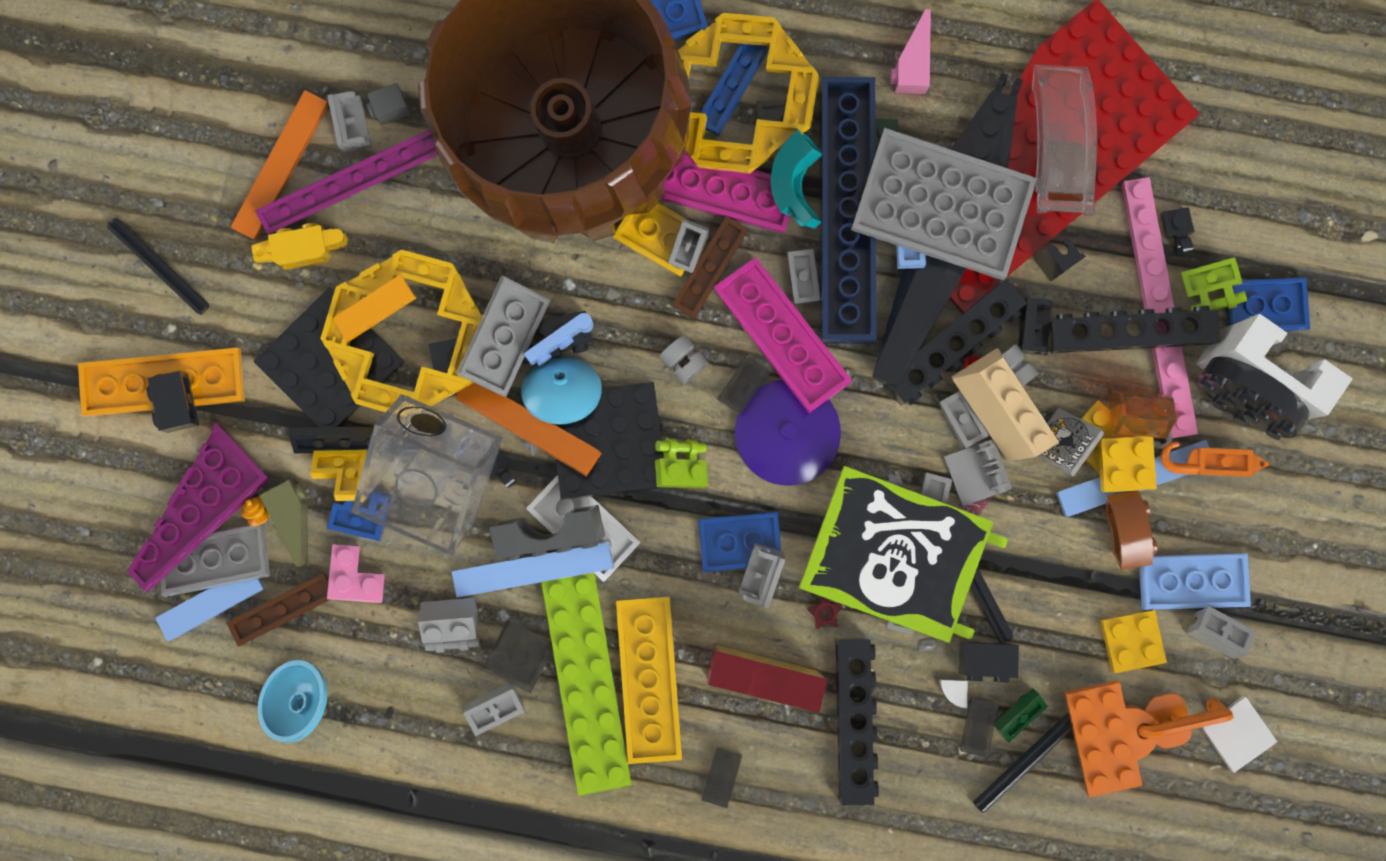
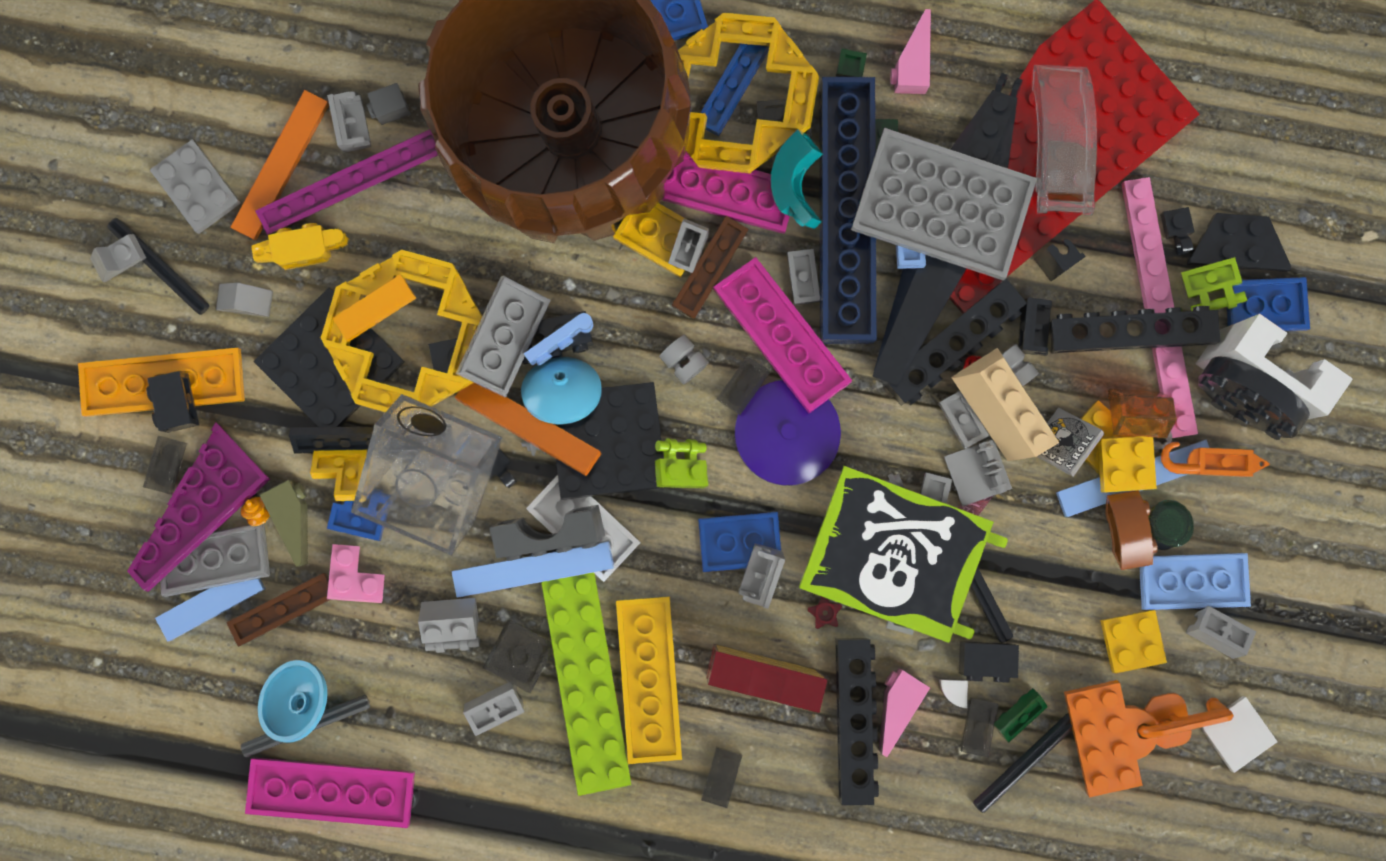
none -> light grey slope [90,234,146,282]
none -> clear smoke plate [143,436,187,494]
none -> light grey plate [150,139,241,234]
none -> light grey slope [216,283,273,317]
none -> dark grey axle [241,695,370,757]
none -> dark pink plate [245,757,415,828]
none -> dark green plate [836,48,867,77]
none -> bright pink slope [879,668,930,757]
none -> clear green piece [1148,500,1194,550]
none -> black wing [1187,213,1291,272]

